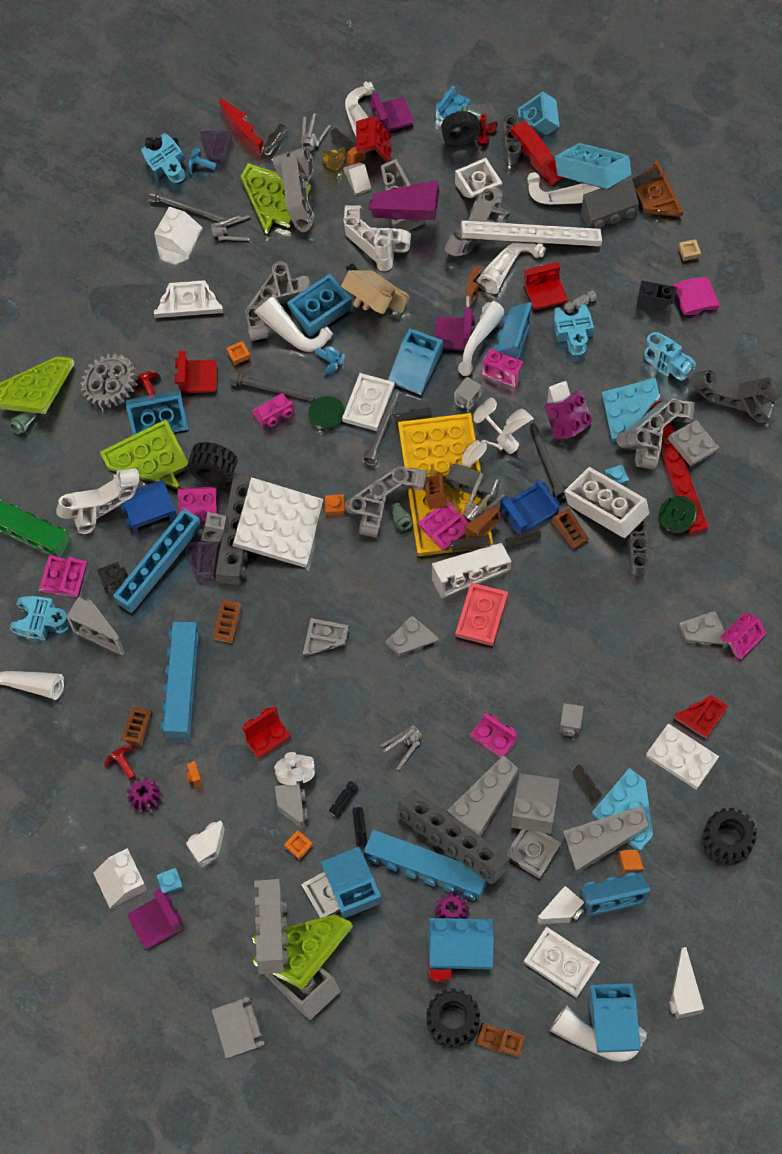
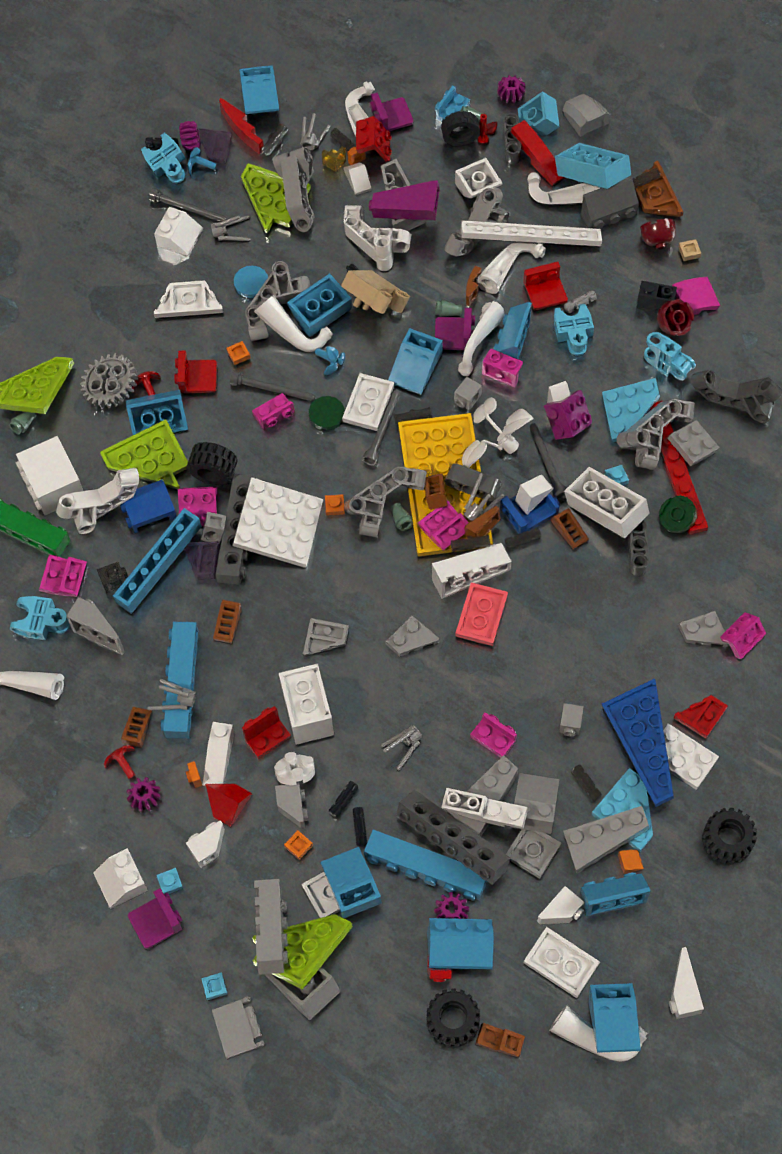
none -> white container [15,436,83,516]
none -> light grey plant [147,679,196,710]
none -> magenta gear [179,121,201,151]
none -> medium azure plate [201,972,228,1000]
none -> white slope [202,722,235,786]
none -> red slope [205,783,252,828]
none -> dark azure tile [234,265,268,298]
none -> dark azure slope [239,65,279,114]
none -> white container [279,664,334,744]
none -> sand green cone [435,299,462,317]
none -> white slope [442,788,528,829]
none -> magenta gear [497,75,526,103]
none -> white slope [515,475,554,515]
none -> light grey slope [562,94,610,136]
none -> blue wing [602,678,674,807]
none -> dark red cylinder [640,219,676,250]
none -> dark red cylinder [657,299,694,336]

